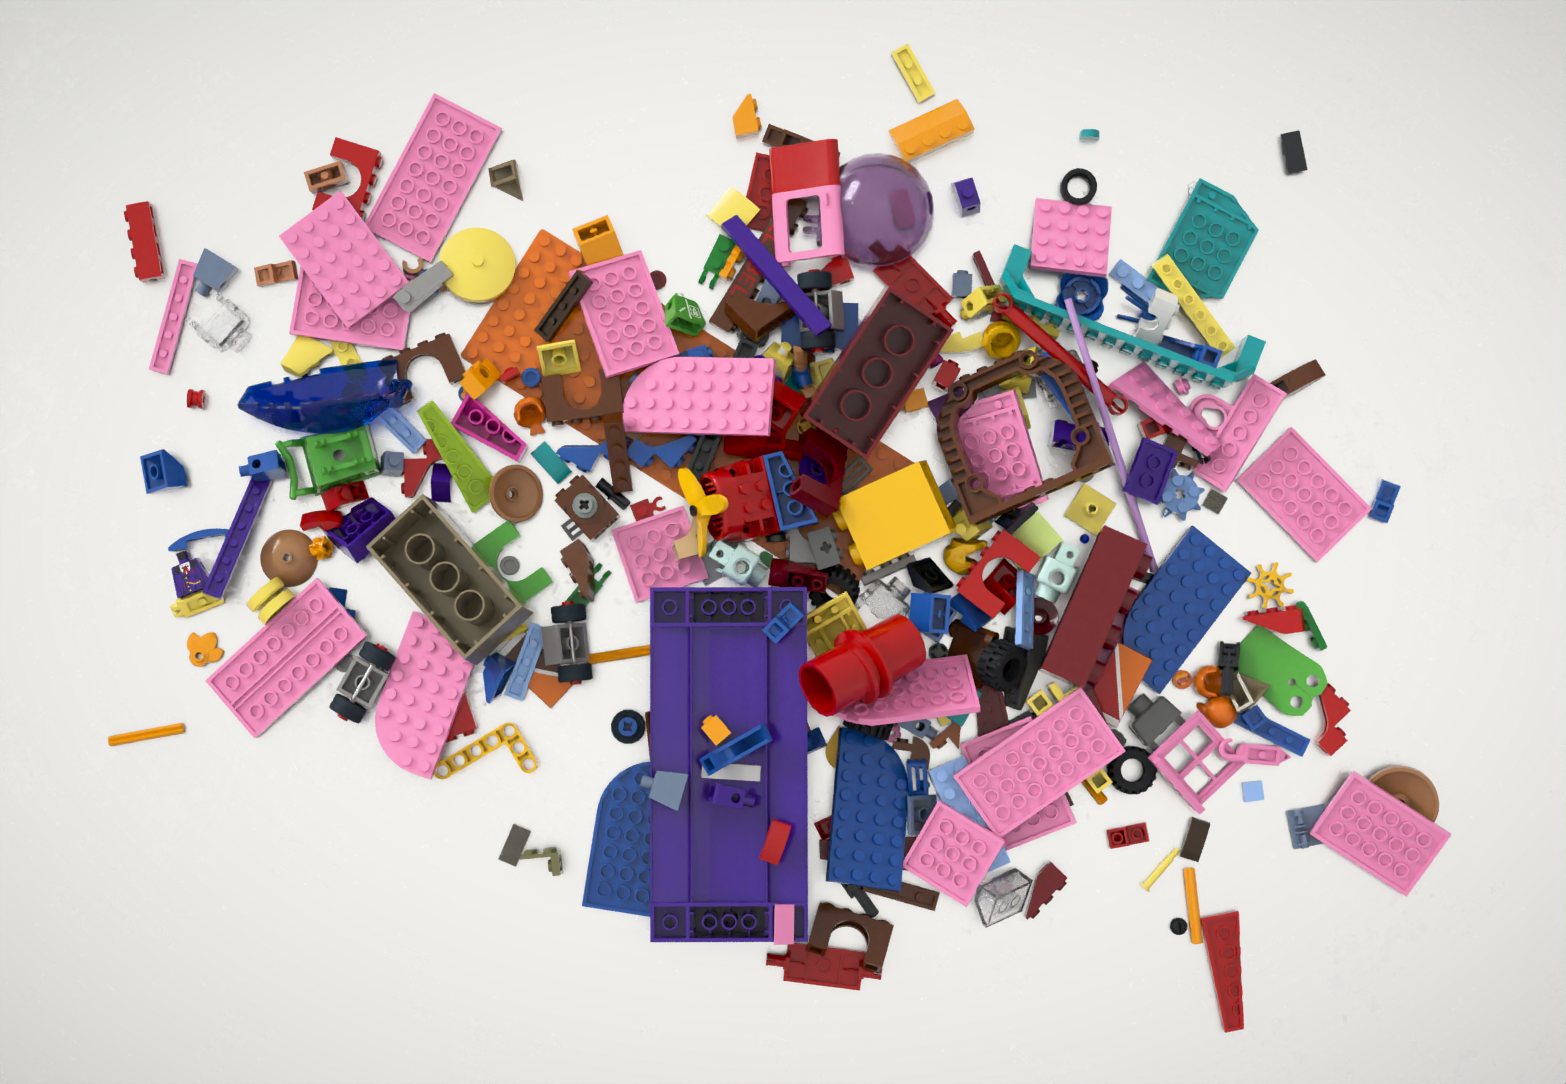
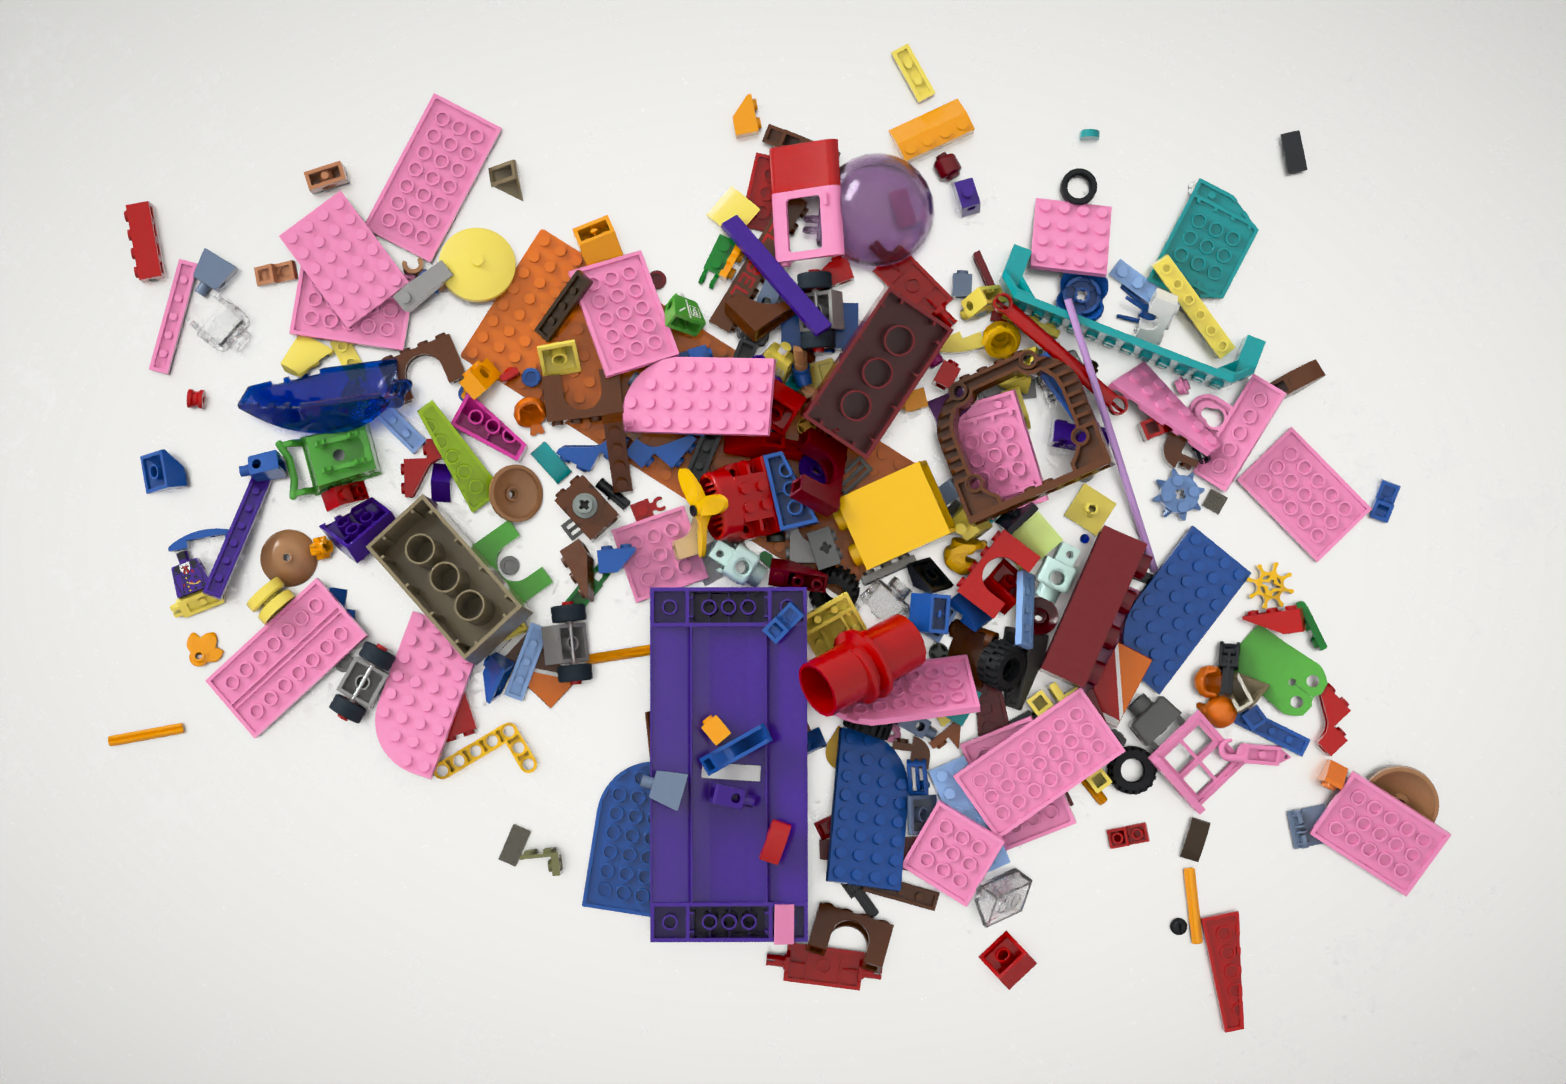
red slope [300,510,343,531] -> none
red arch [312,137,383,220] -> none
sand blue brick [380,451,404,477] -> none
black wheel [611,710,645,744] -> none
dark red slope [1024,861,1067,920] -> none
dark purple plate [1122,437,1178,505] -> none
light yellow piece [1140,848,1180,892] -> none
blue arch [1159,335,1223,368] -> none
orange tile [1172,670,1192,689] -> none
light blue tile [1242,781,1264,802] -> none
none -> blue slope [597,544,637,574]
none -> dark red head [933,152,962,182]
none -> red slope [979,931,1037,990]
none -> orange slope [1317,759,1348,791]

